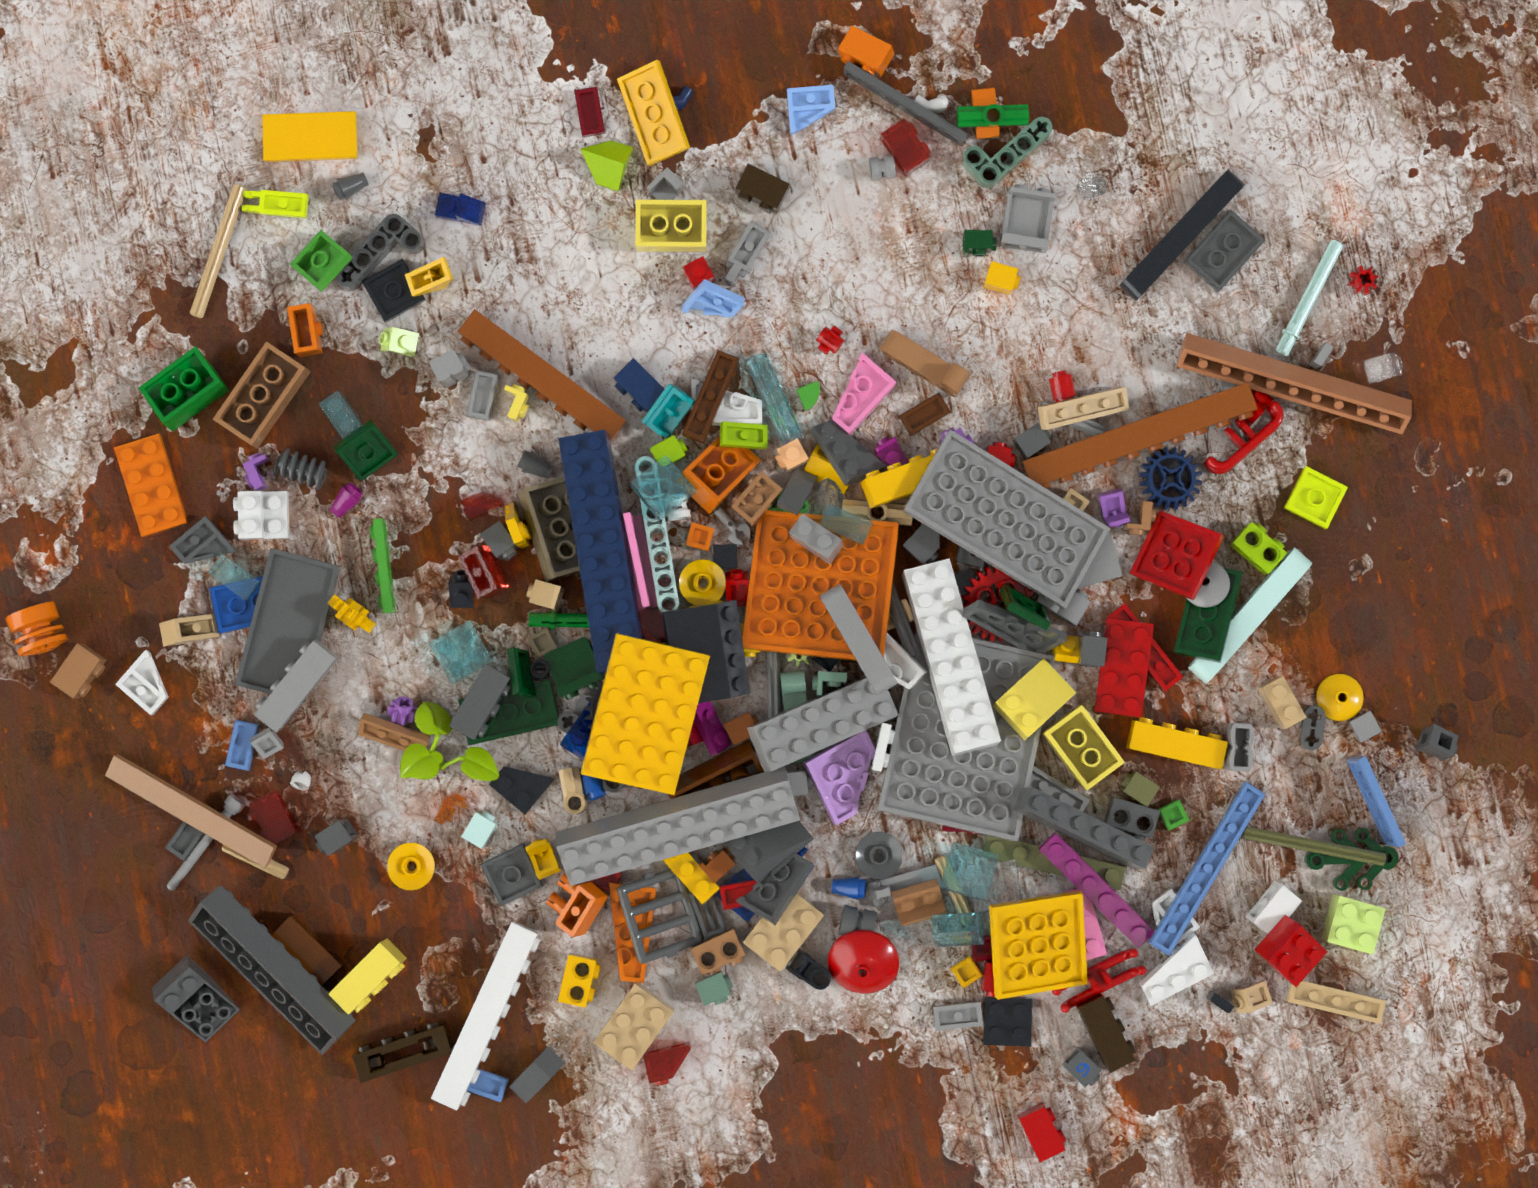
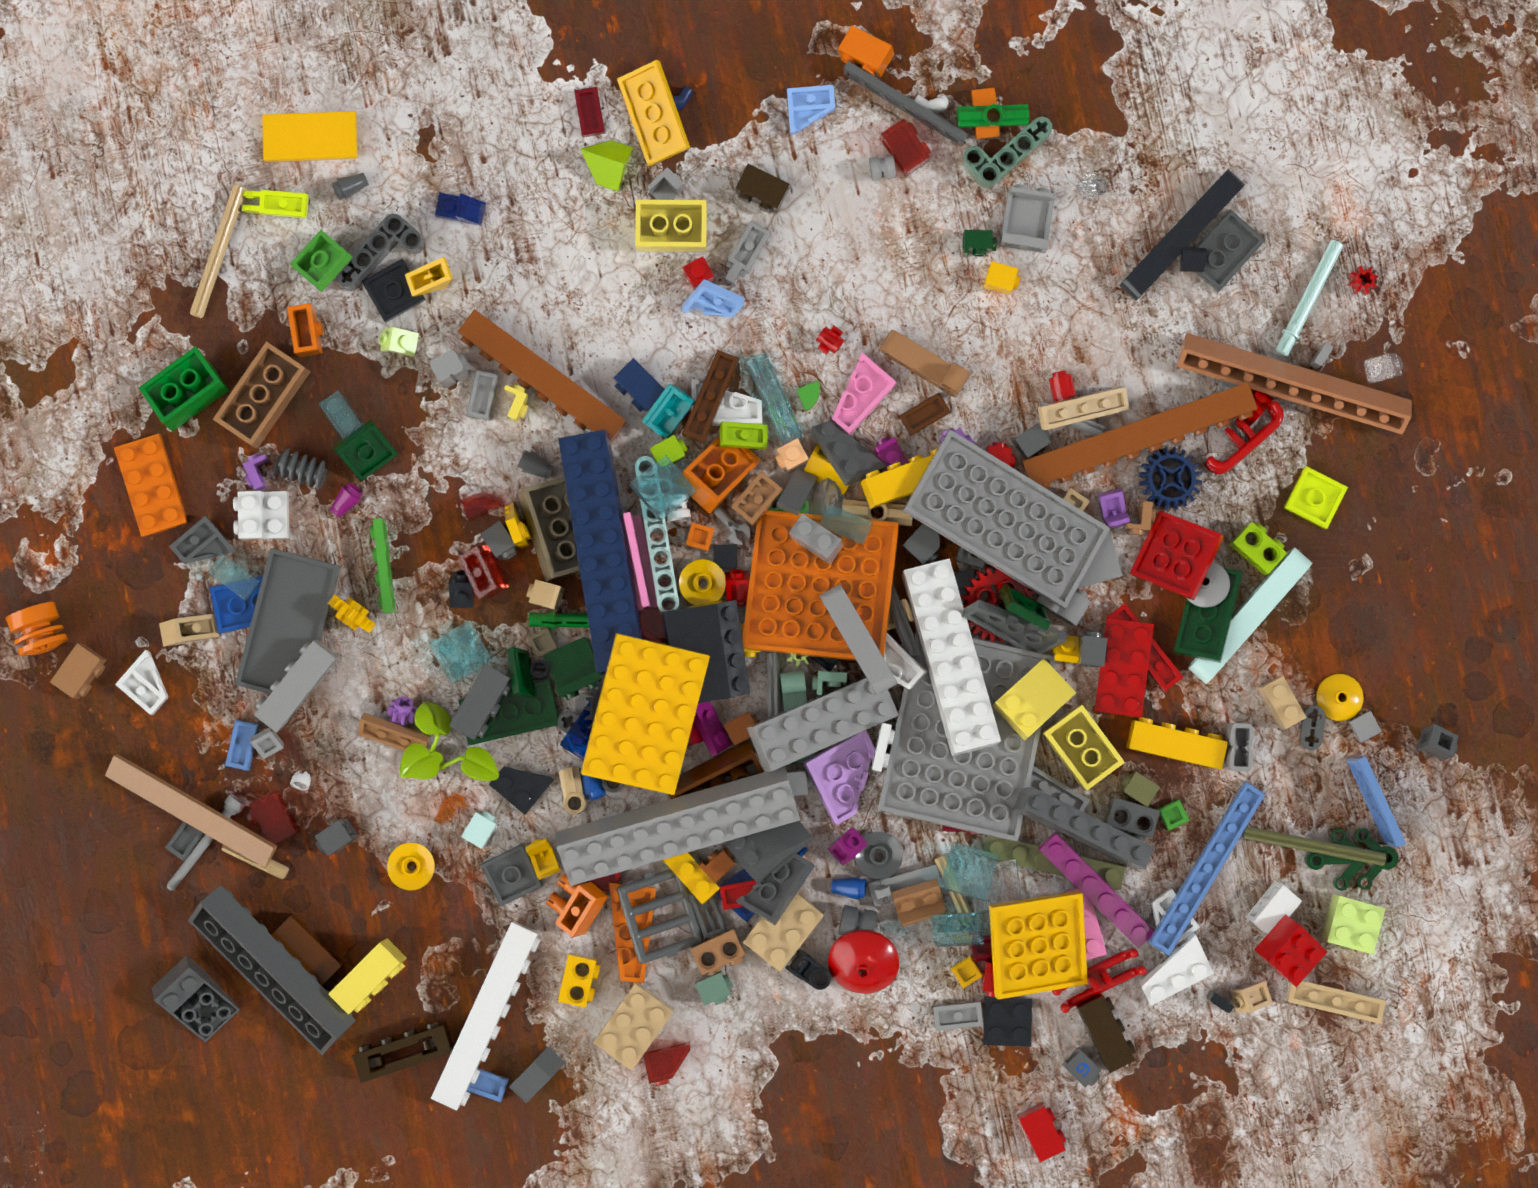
none -> magenta bracket [827,827,867,866]
none -> black tile [1180,247,1207,272]

